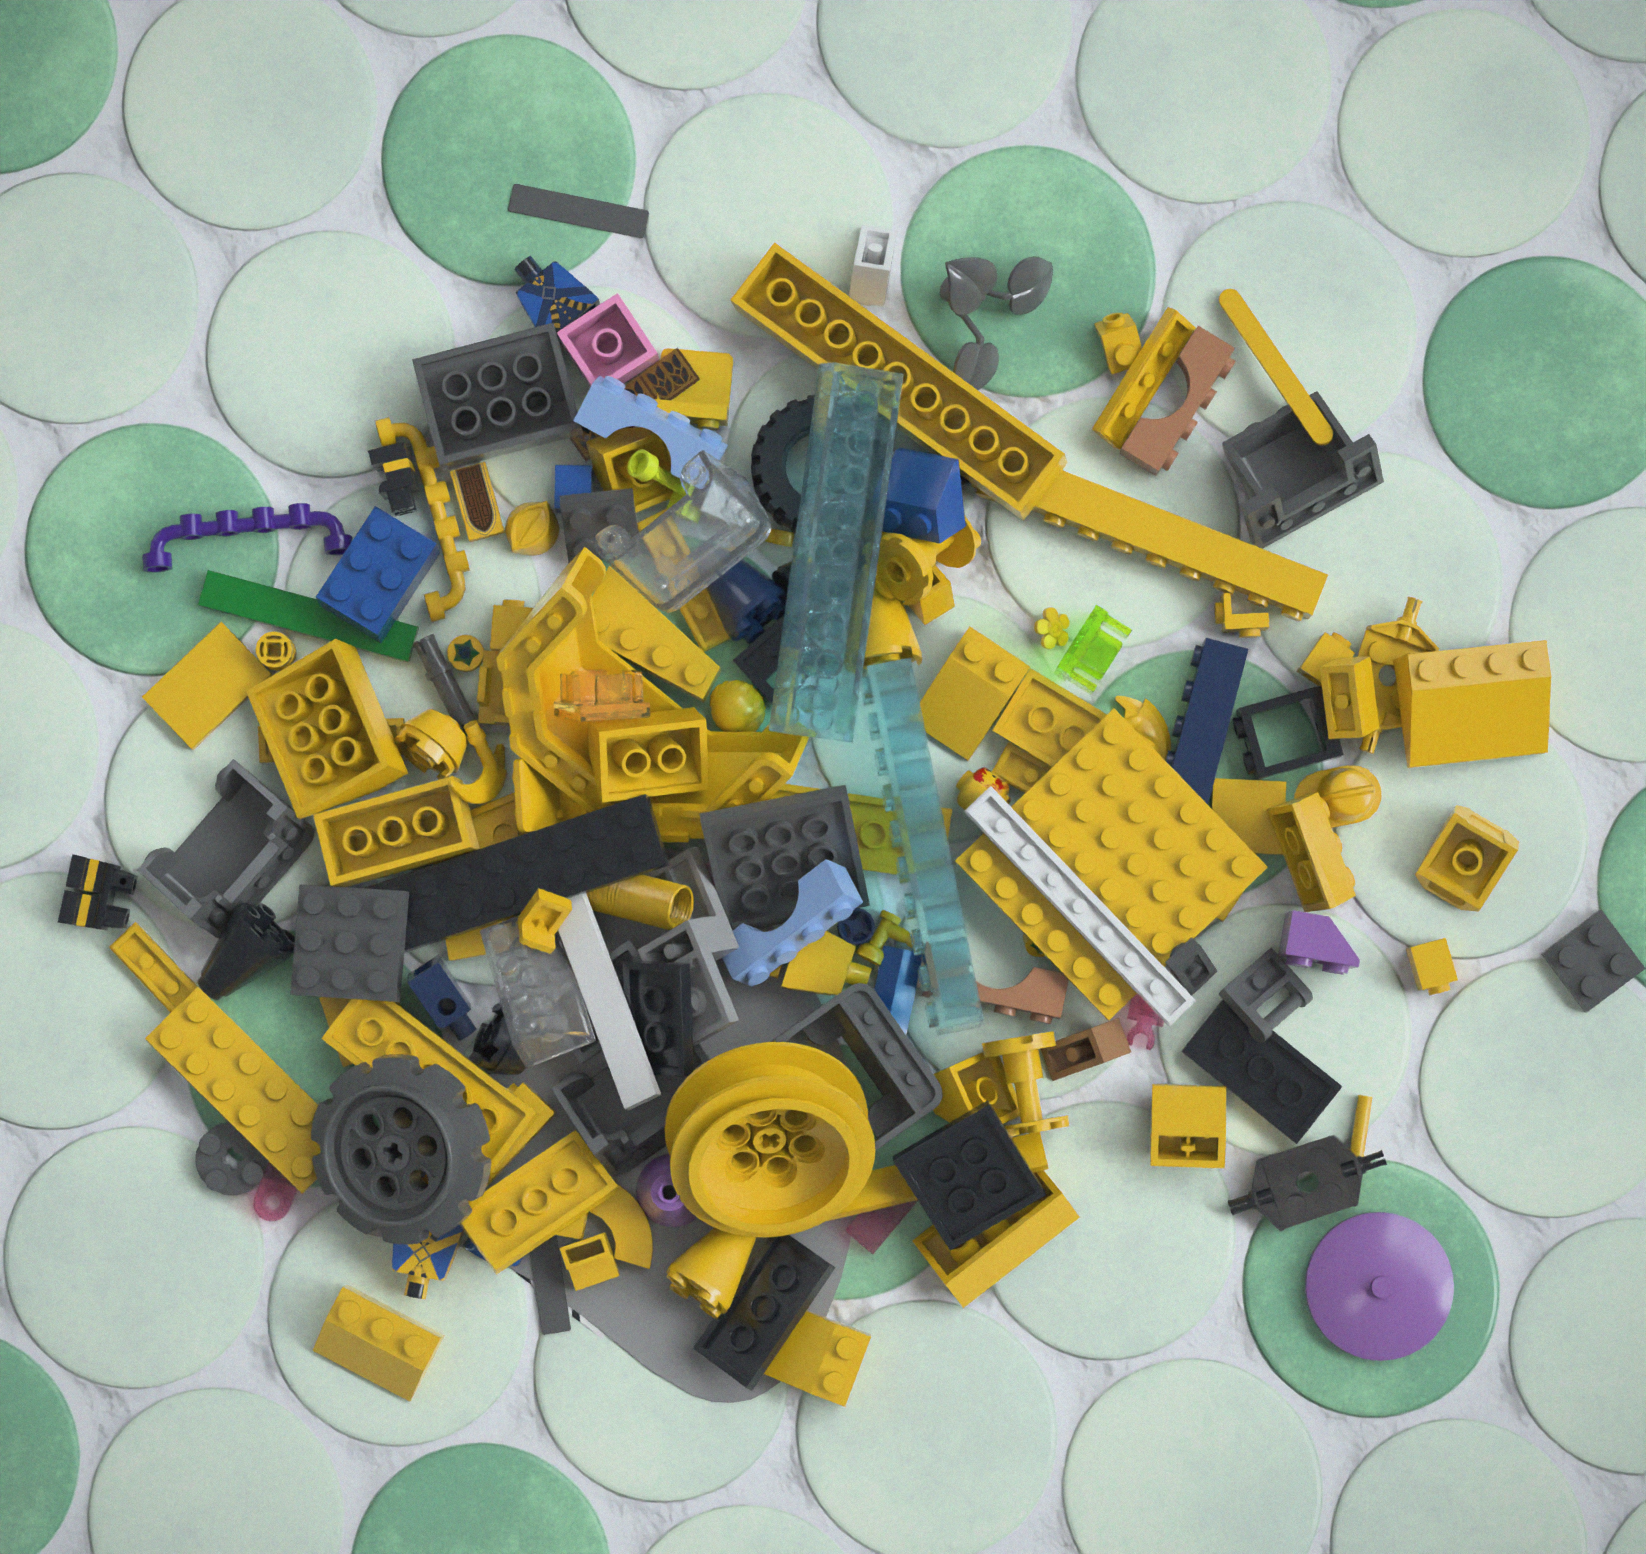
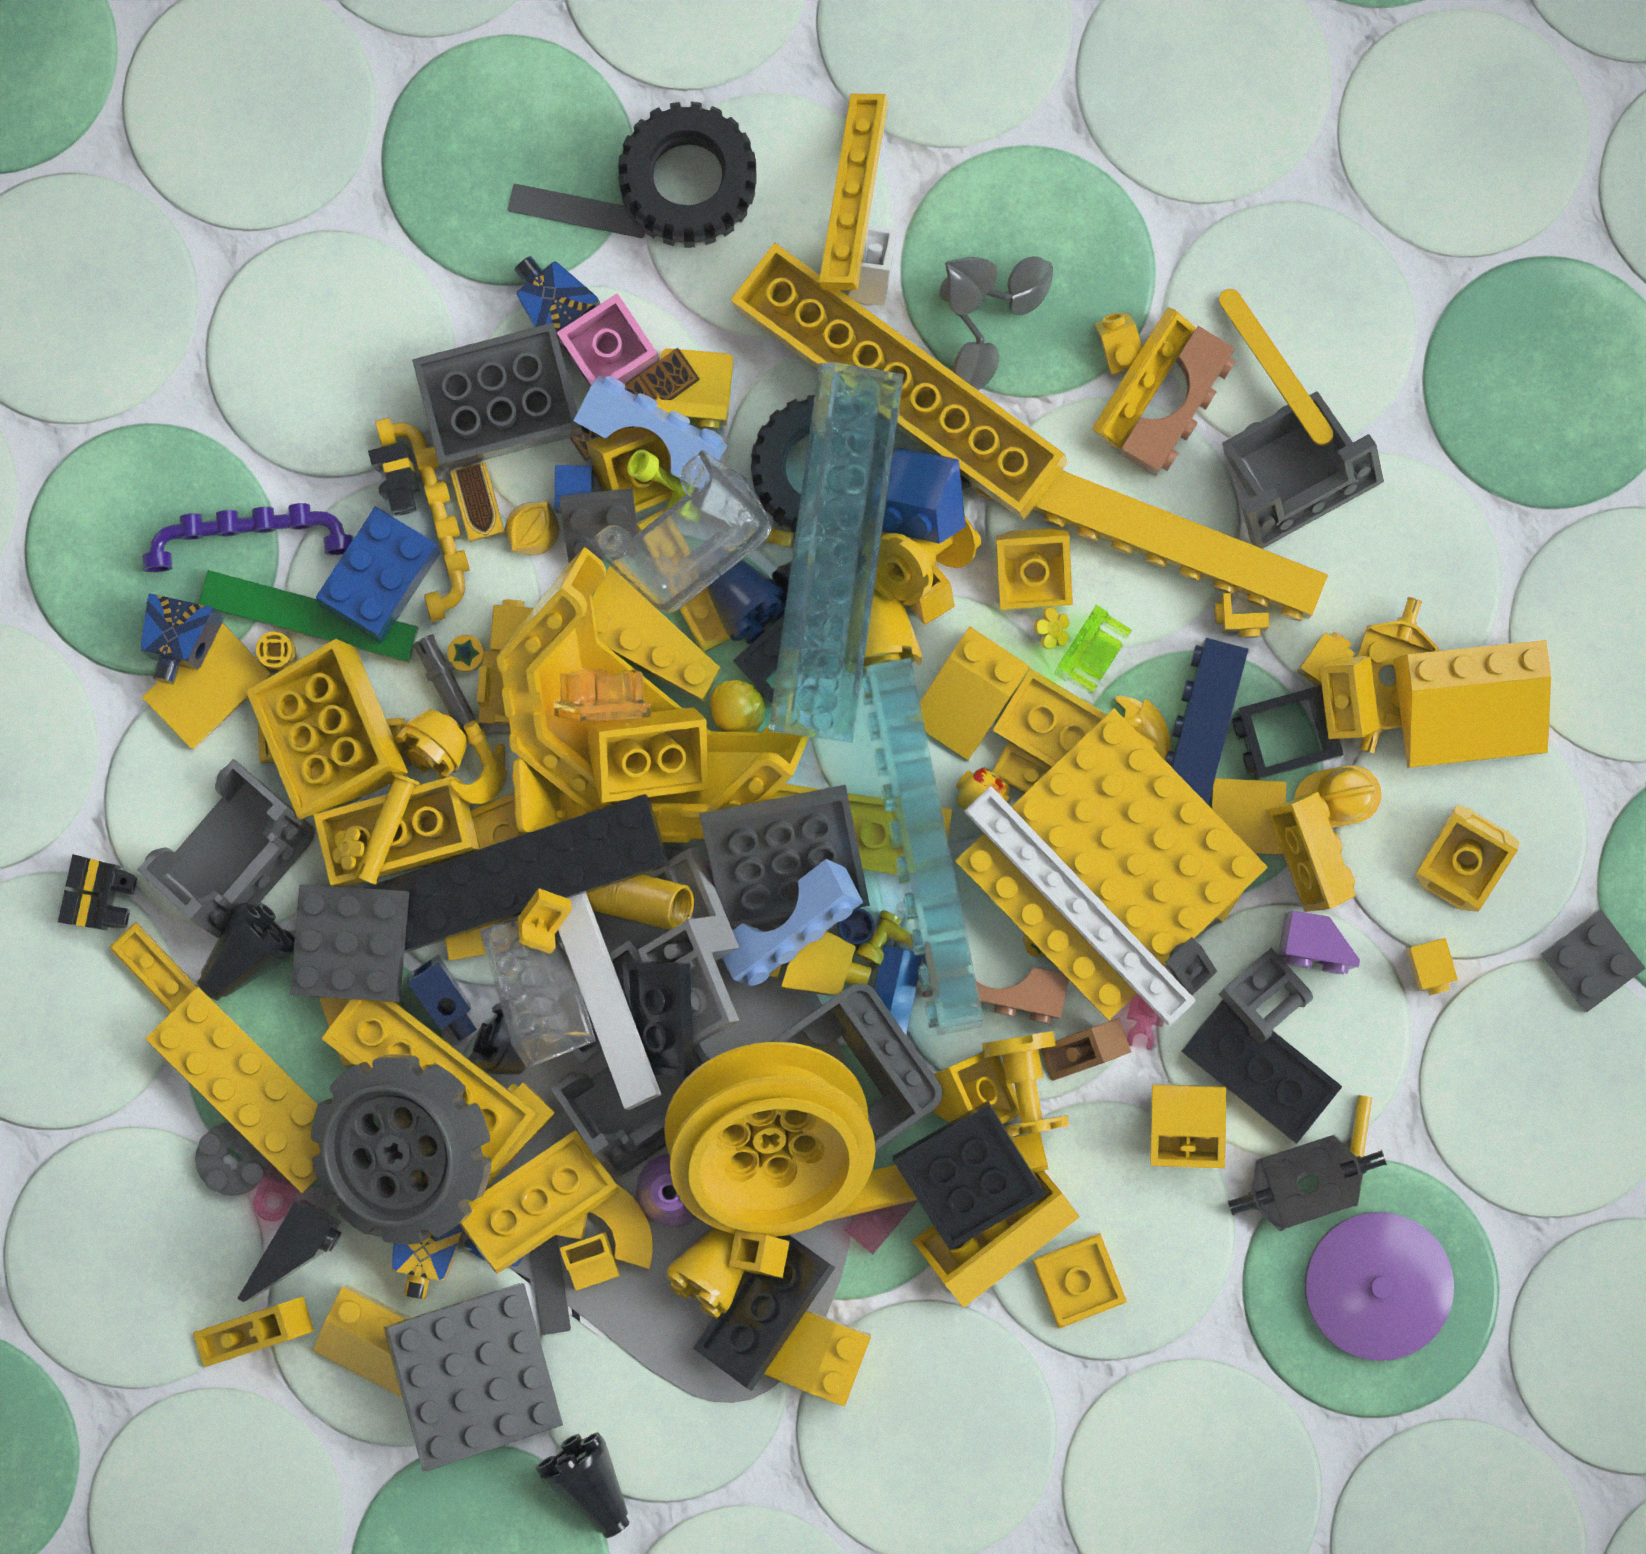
none -> torso [141,593,224,685]
none -> yellow slope [193,1296,314,1368]
none -> black slope [237,1200,342,1302]
none -> yellow plant [333,827,364,870]
none -> yellow pin [354,772,420,885]
none -> dark grey plate [383,1283,563,1471]
none -> black cone [536,1432,630,1538]
none -> black tyre [618,101,757,248]
none -> yellow brick [728,1230,789,1278]
none -> yellow plate [819,93,888,290]
none -> yellow slope [996,528,1073,610]
none -> yellow tile [1031,1233,1127,1329]

